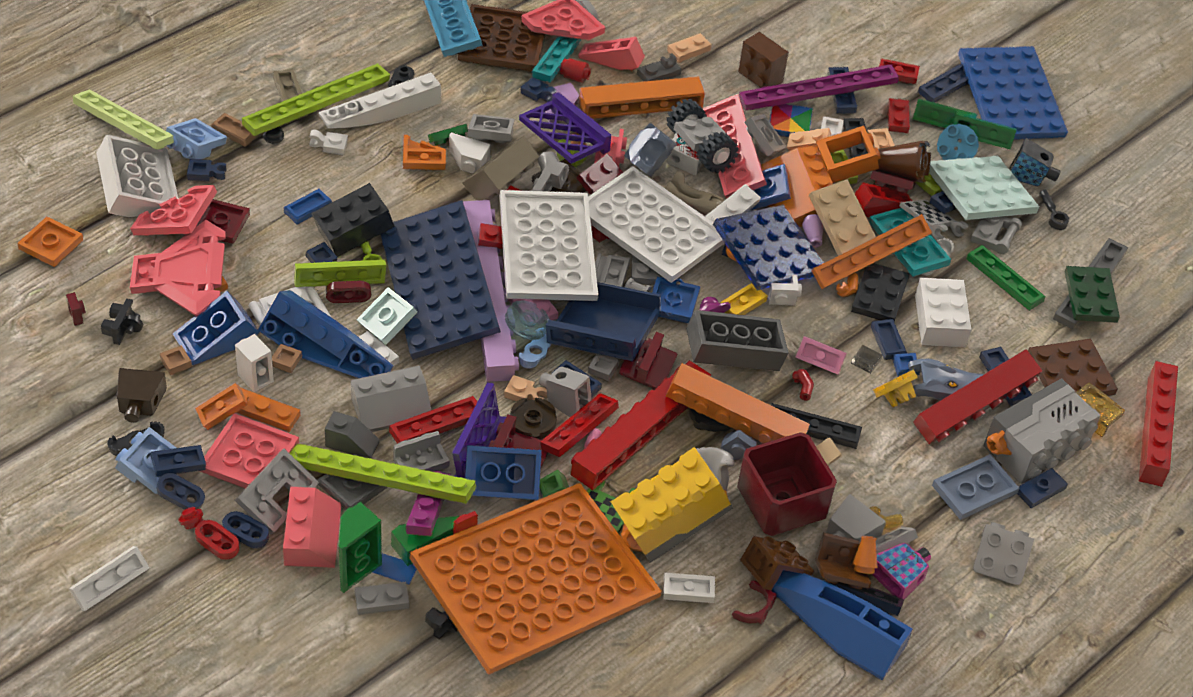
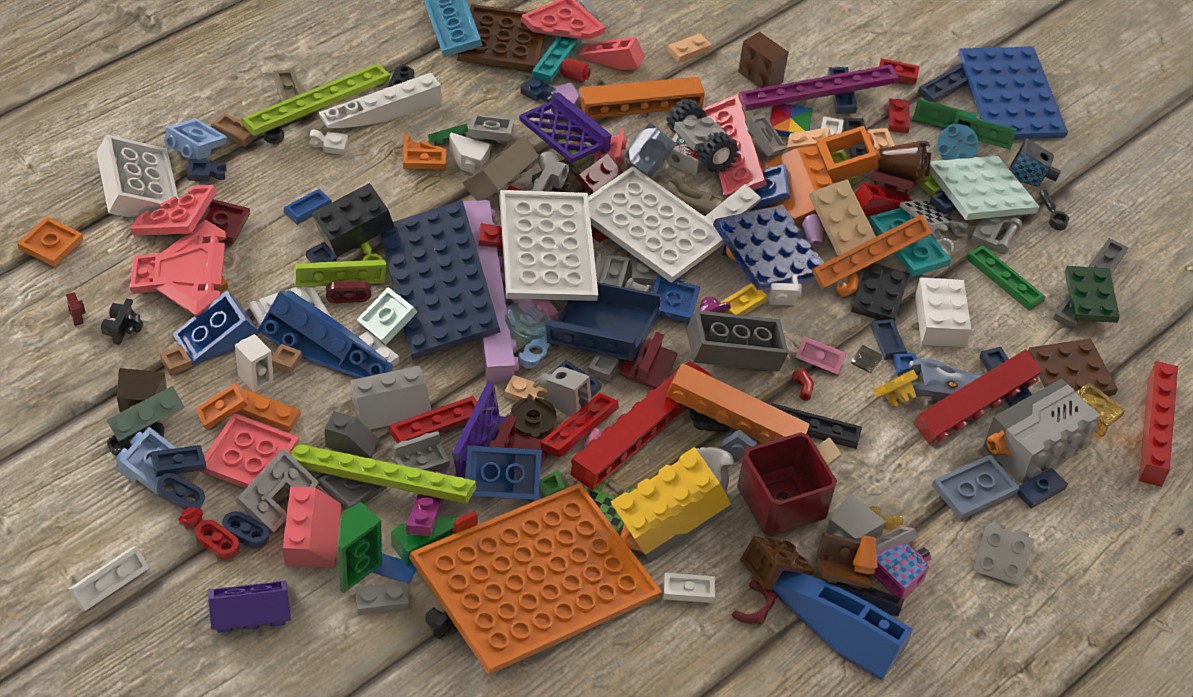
yellowish green plate [73,89,174,150] -> none
dark grey plate [637,53,682,82] -> none
none -> sand green plate [107,386,184,442]
none -> dark purple slope [208,580,291,633]

